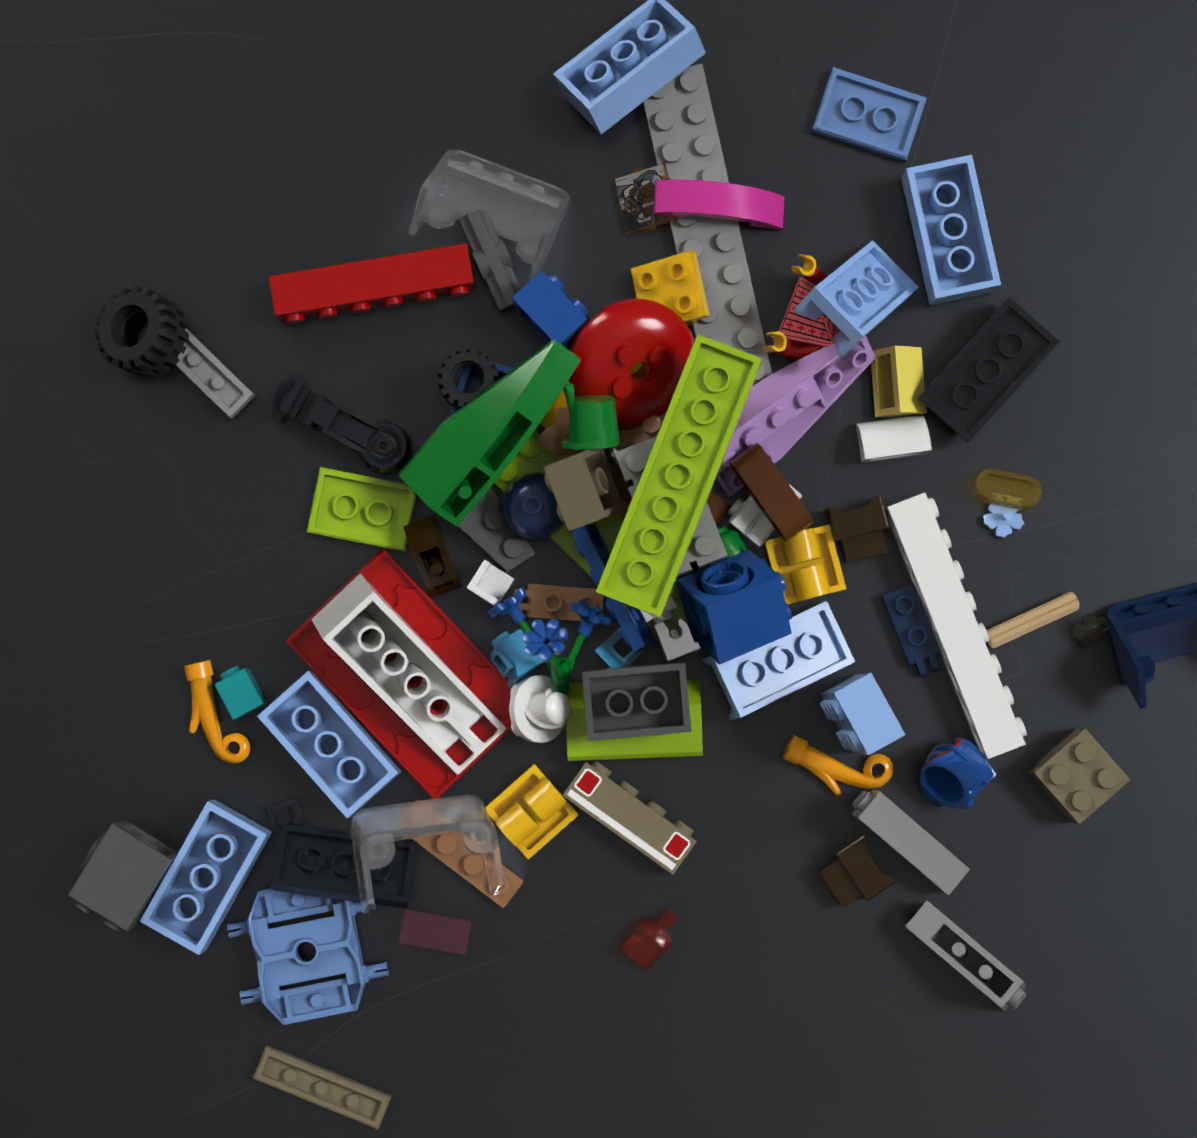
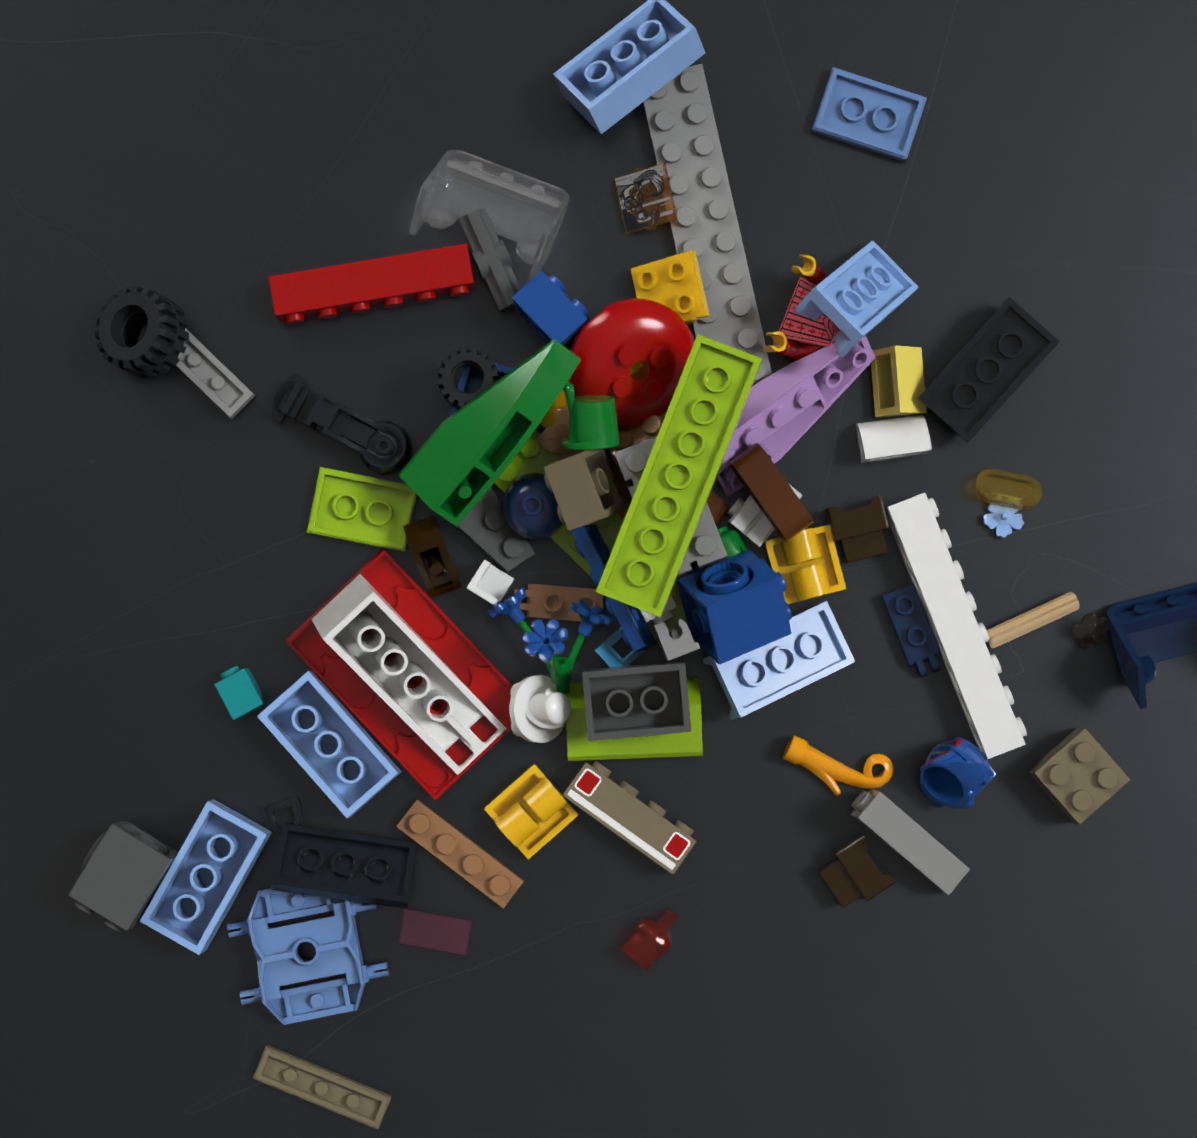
light orange plant [184,660,250,764] -> none
clear windscreen [350,795,505,914] -> none
dark azure window [490,628,543,689] -> none
dark pink slope [653,179,784,230] -> none
light blue brick [819,673,905,755] -> none
light blue brick [901,155,1001,306] -> none
light grey slope [905,901,1027,1012] -> none

